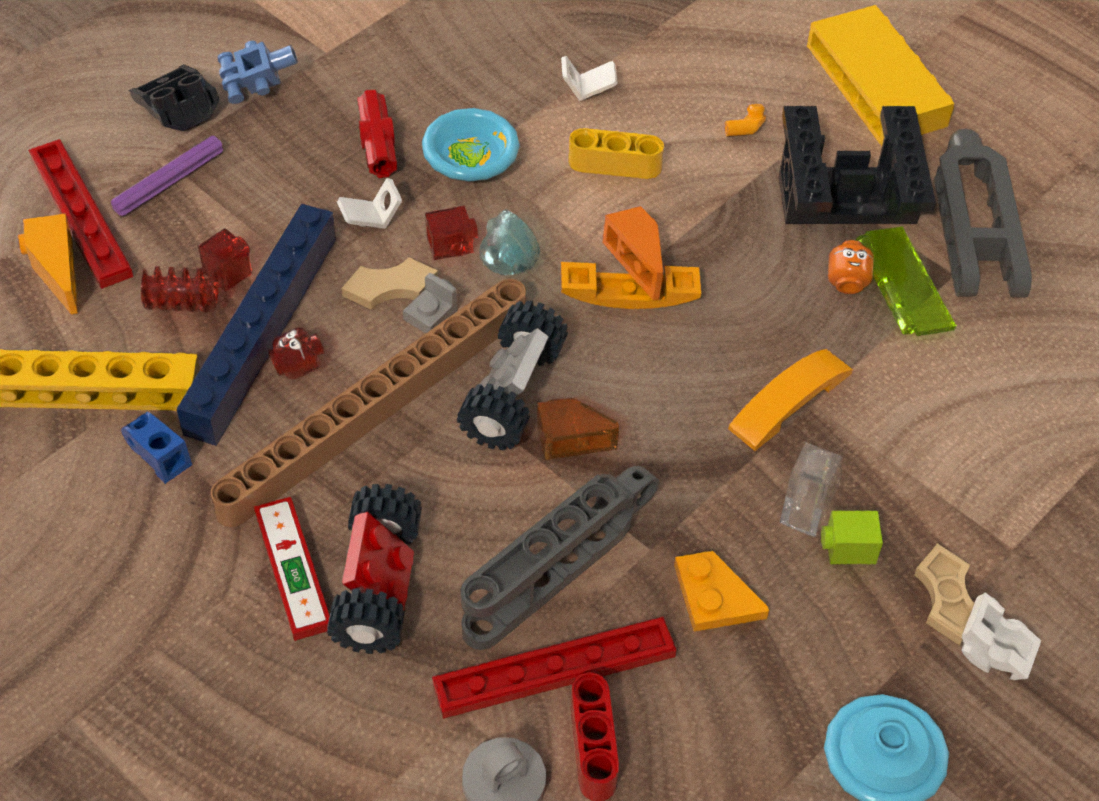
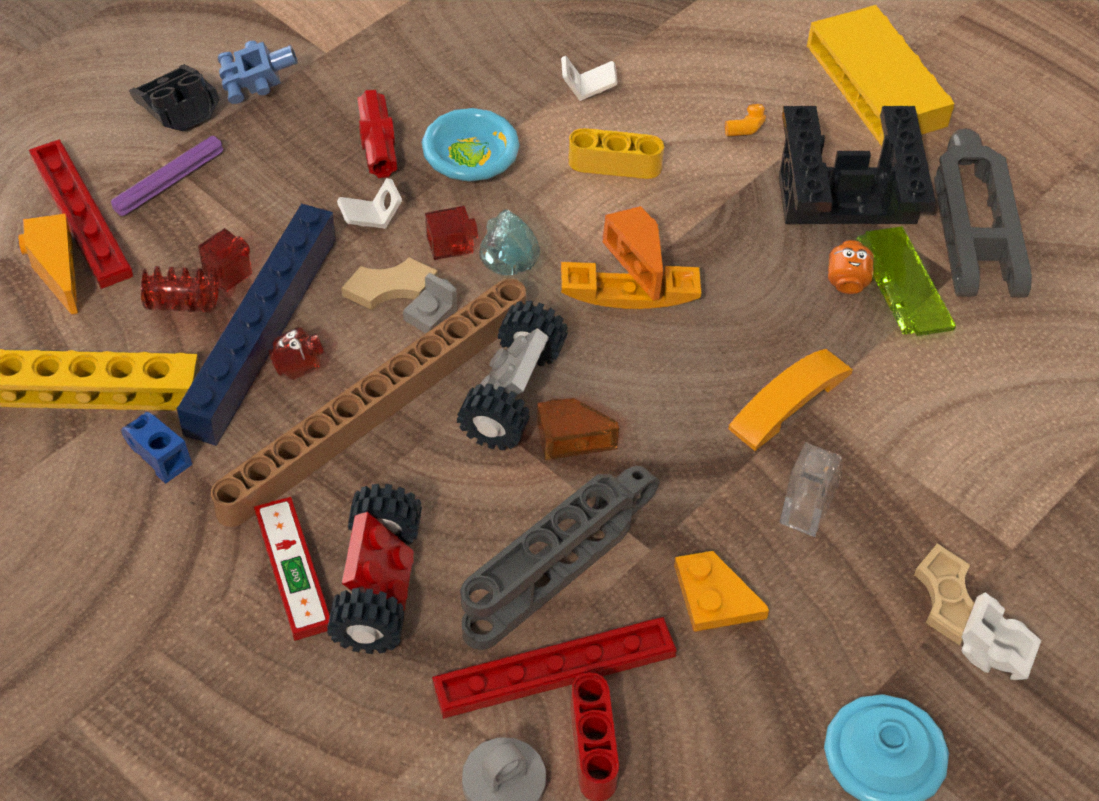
lime brick [821,511,883,564] -> none

